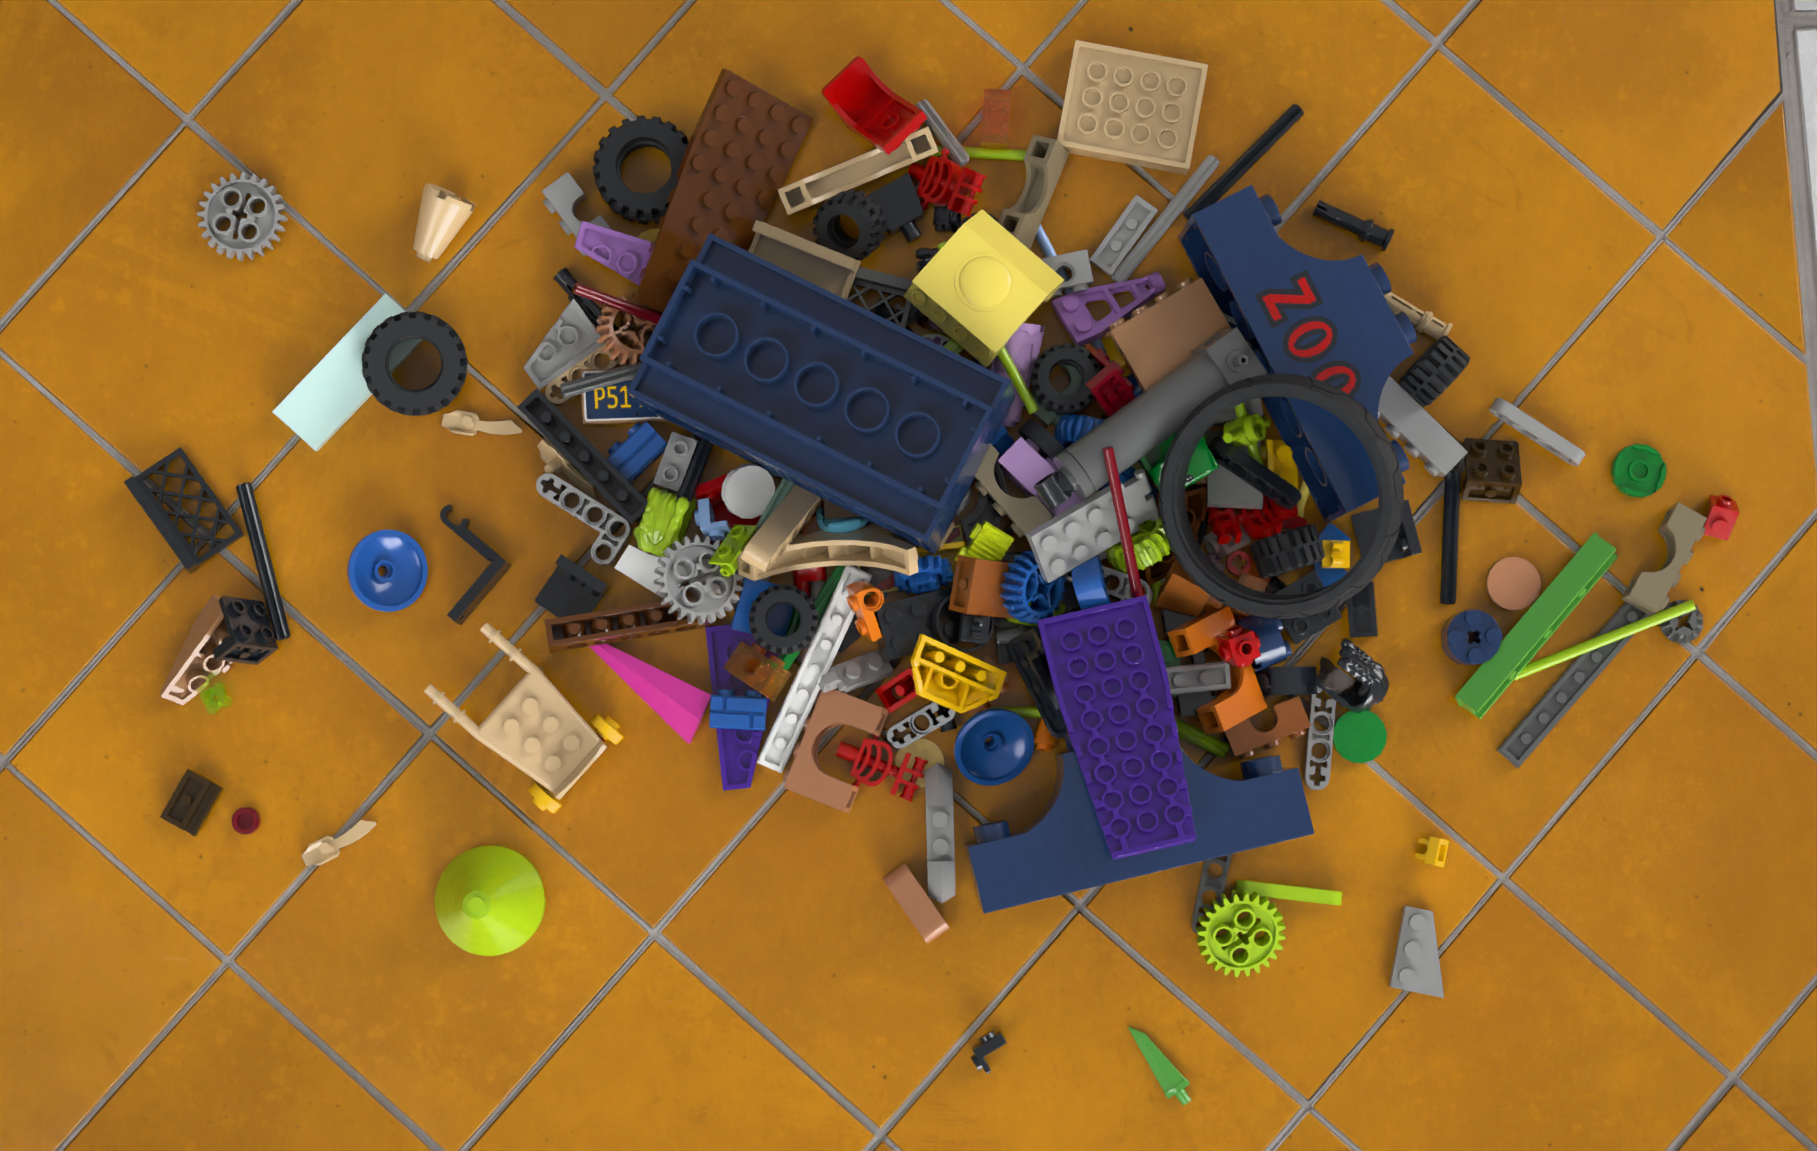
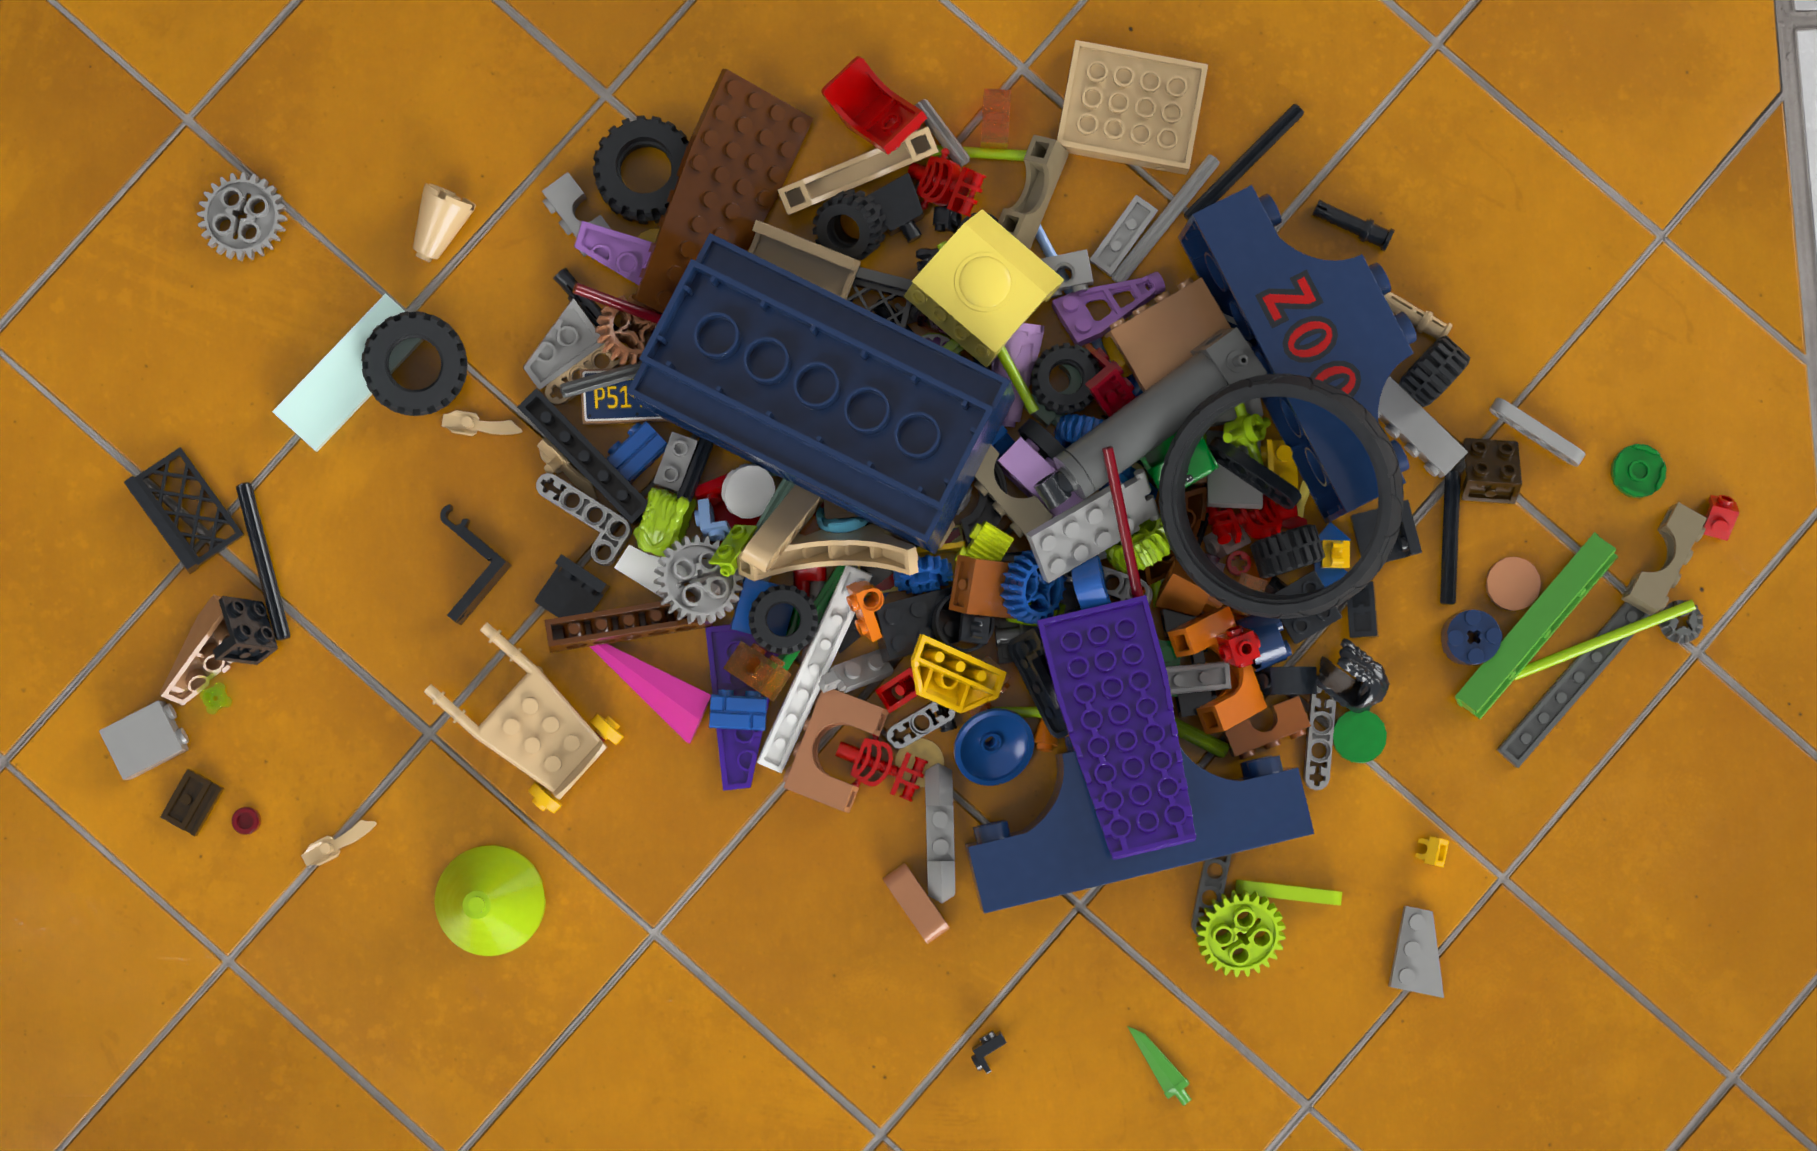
blue dish [347,530,428,612] -> none
none -> light grey brick [99,701,189,780]

